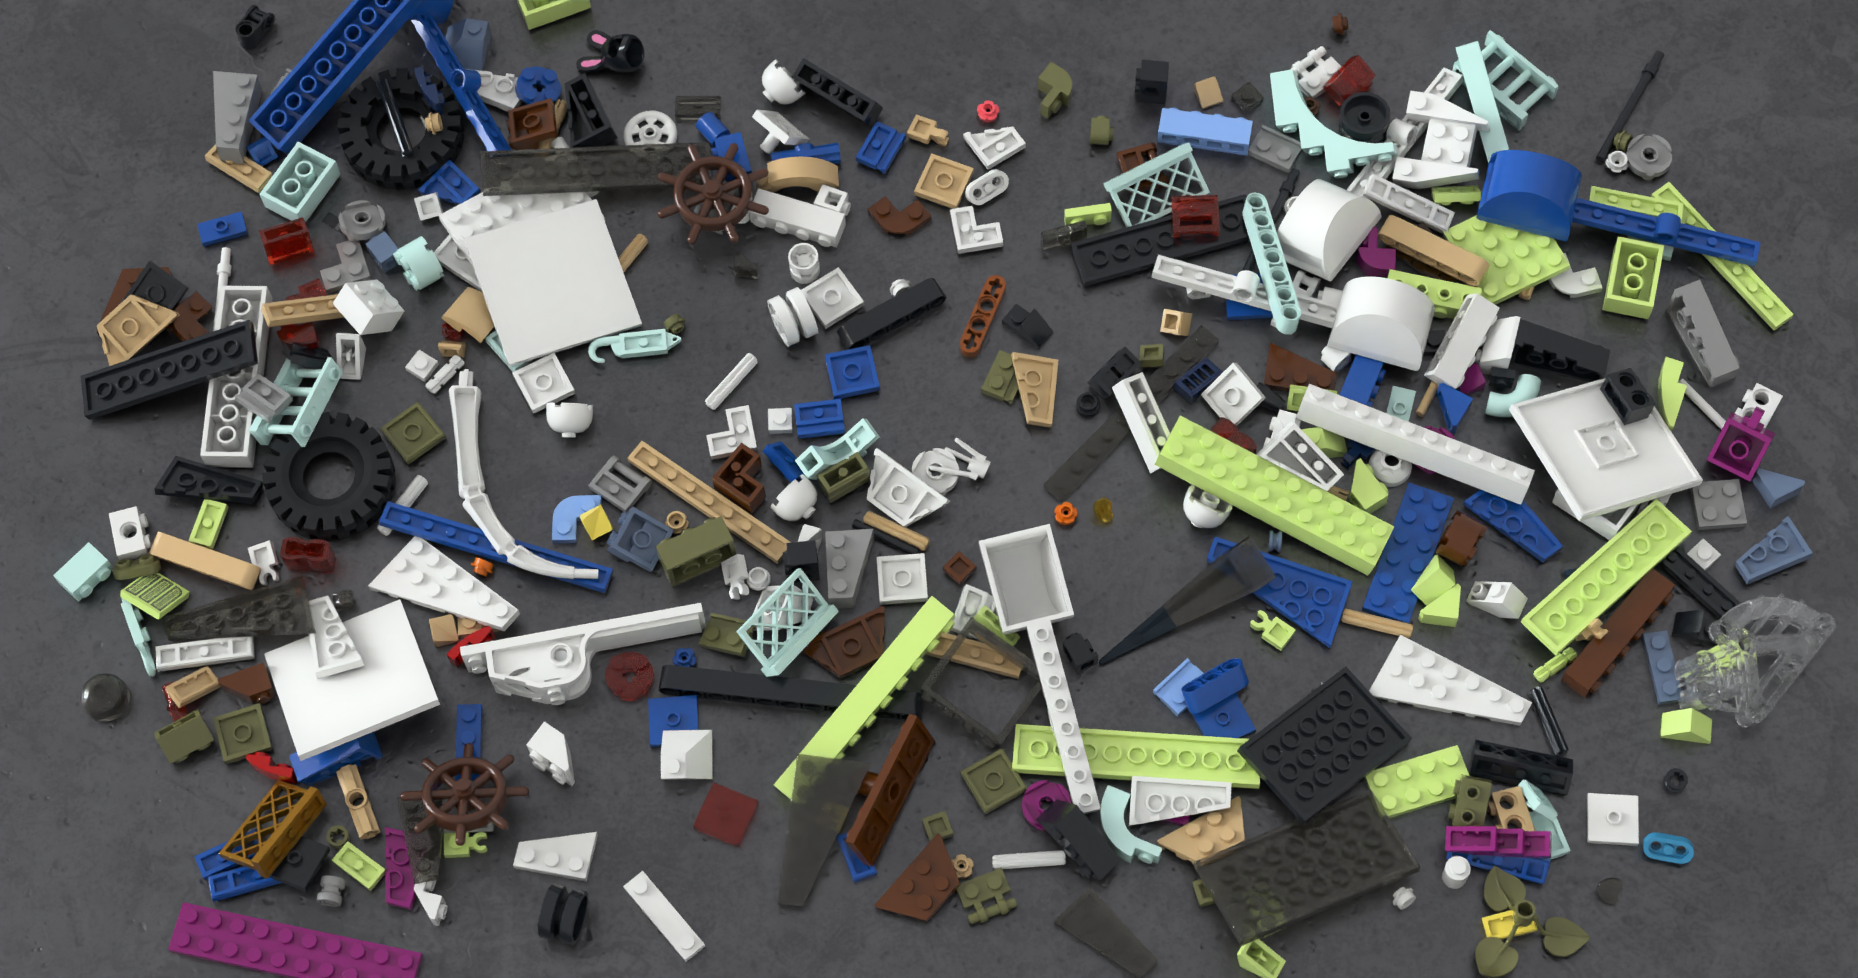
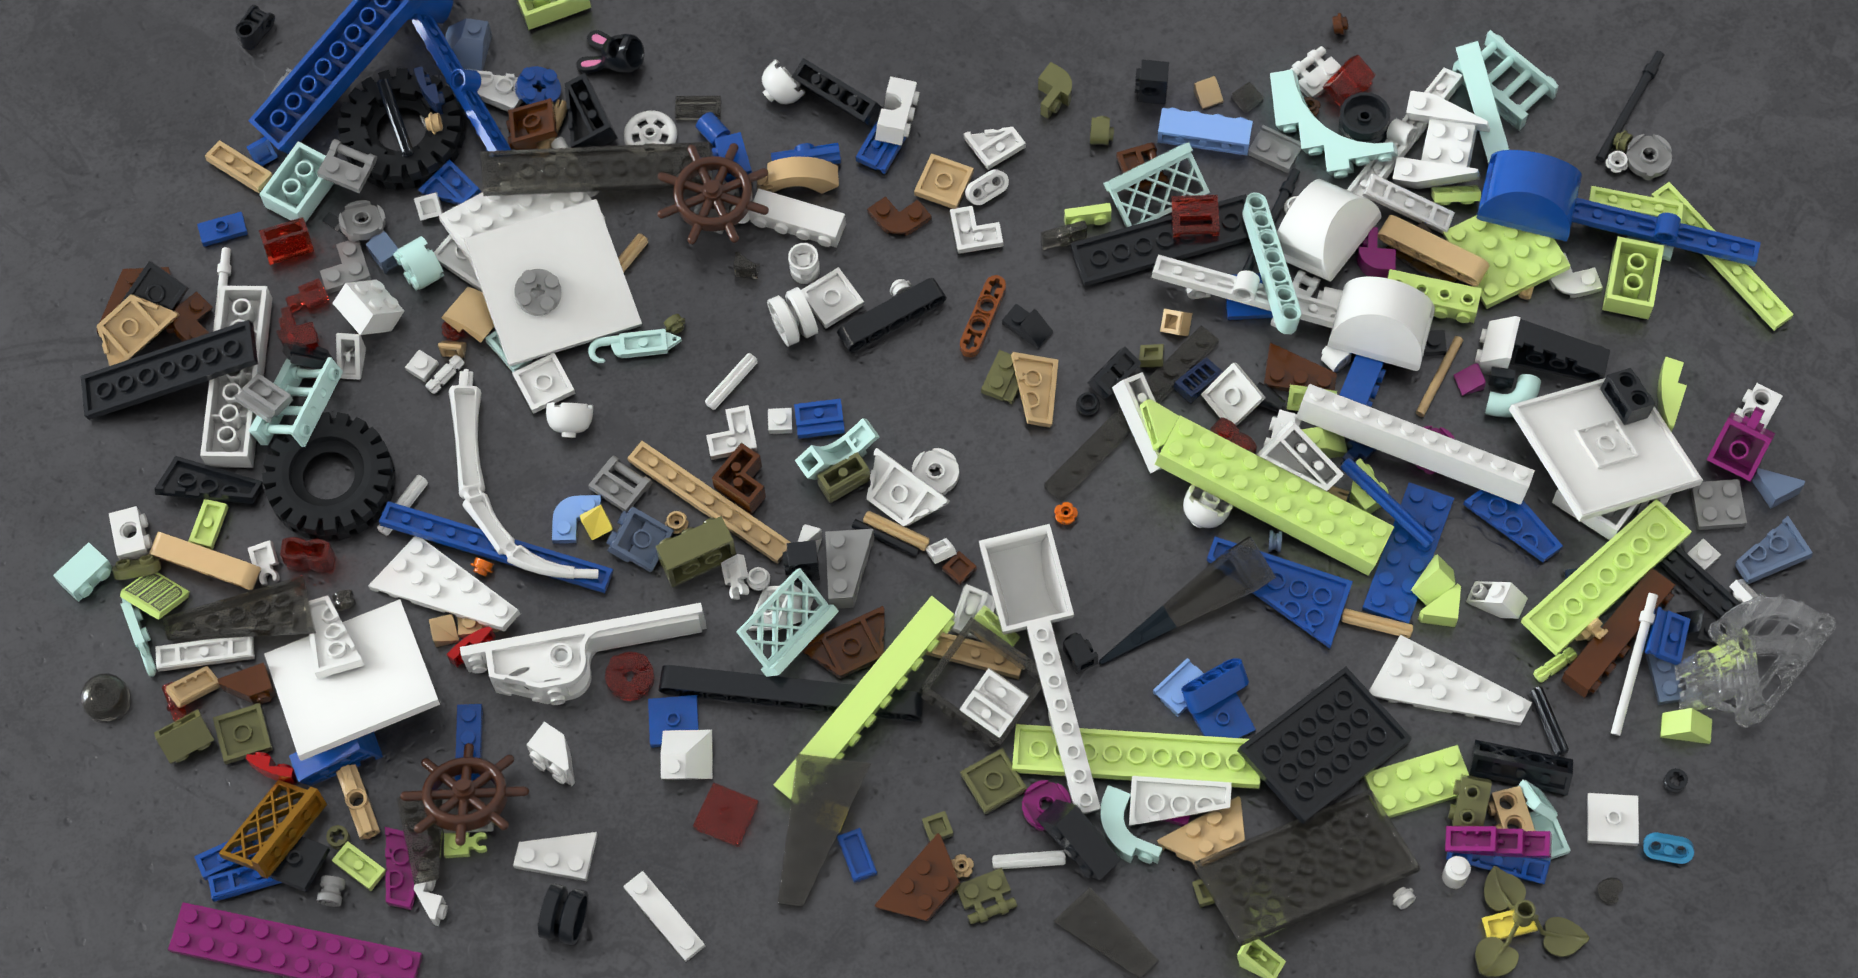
light grey wedge [213,71,262,164] -> none
tan plate [261,294,344,327] -> none
olive plate [380,402,446,465] -> none
blue plate [672,648,696,667] -> none
olive plate [699,613,756,657] -> none
white tile [752,110,809,154] -> none
blue plate [762,441,805,482] -> none
white cylinder [770,474,817,521] -> none
white brick [814,184,851,216] -> none
blue plate [825,345,880,399] -> none
reddish brown plate [846,714,935,867] -> none
white plate [877,553,928,605] -> none
tan plate [907,114,949,147] -> none
white plant [929,438,991,480] -> none
coral plate [977,101,999,122] -> none
clear yellow piece [1093,497,1113,523] -> none
yellowish green plate [1250,610,1296,651] -> none
white piece [1369,449,1412,487] -> none
light aqua plate [1386,386,1416,422] -> none
white brick [1424,293,1500,389] -> none
reddish brown brick [1435,510,1487,567] -> none
blue slope [1436,383,1473,435] -> none
light grey wedge [1666,280,1740,388] -> none
white bar [1678,379,1726,430] -> none
none -> light grey plate [317,139,377,194]
none -> light grey plate [514,269,561,316]
none -> white arch [875,76,920,146]
none -> white tile [925,538,957,564]
none -> white slope [959,668,1029,738]
none -> yellowish green slope [1140,399,1179,451]
none -> blue axle [1340,458,1435,548]
none -> white bar [1611,593,1658,736]
none -> blue plate [1645,607,1690,665]
none -> white plate [1729,579,1759,604]

